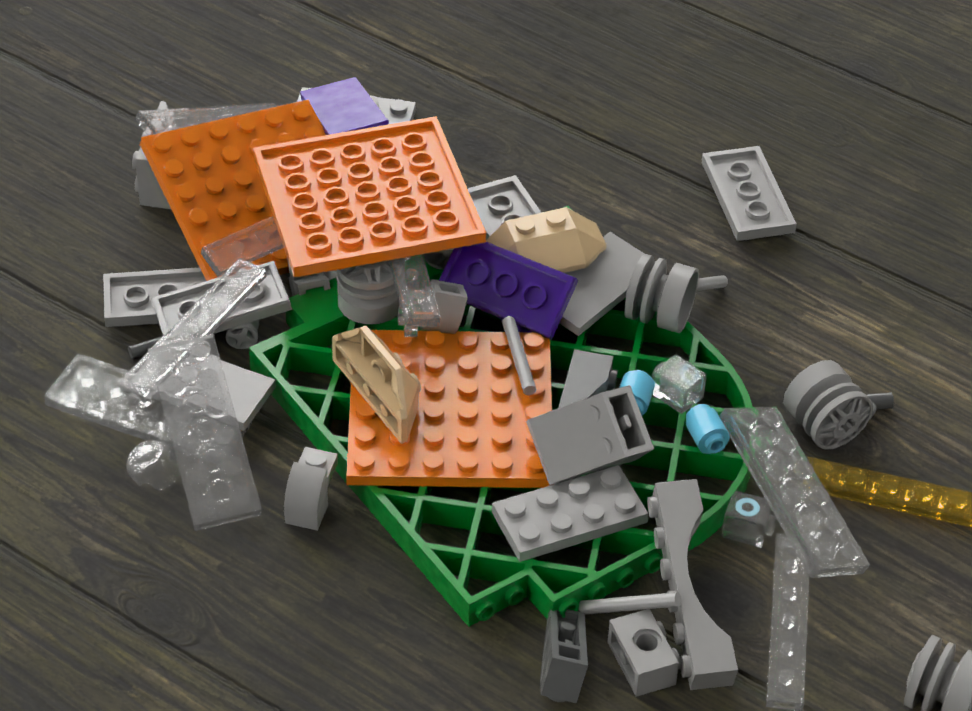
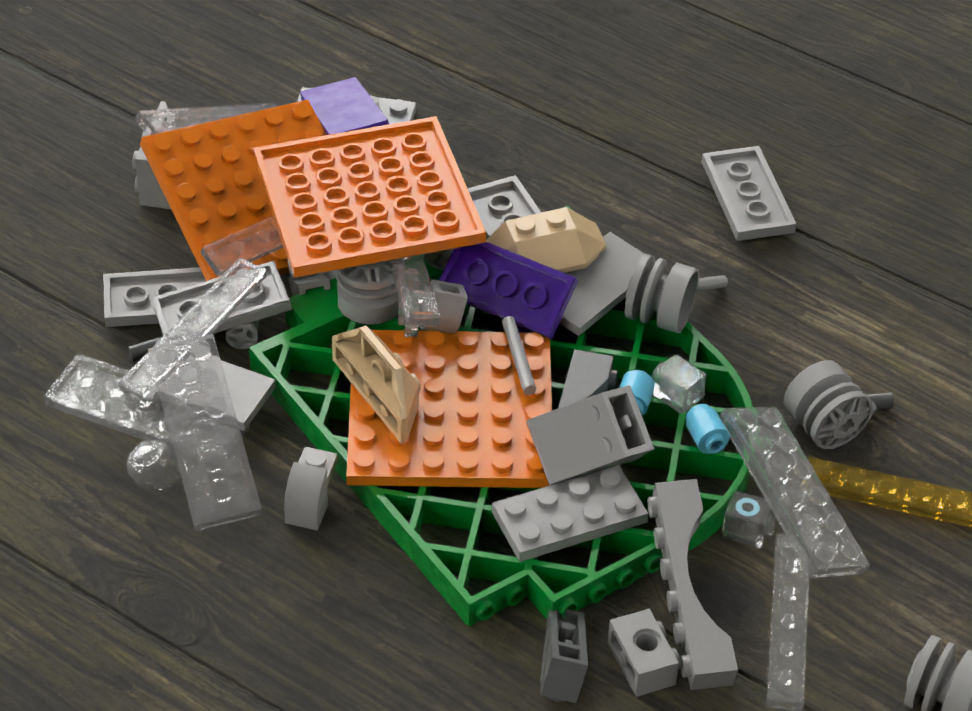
light grey bar [579,592,681,615] -> none

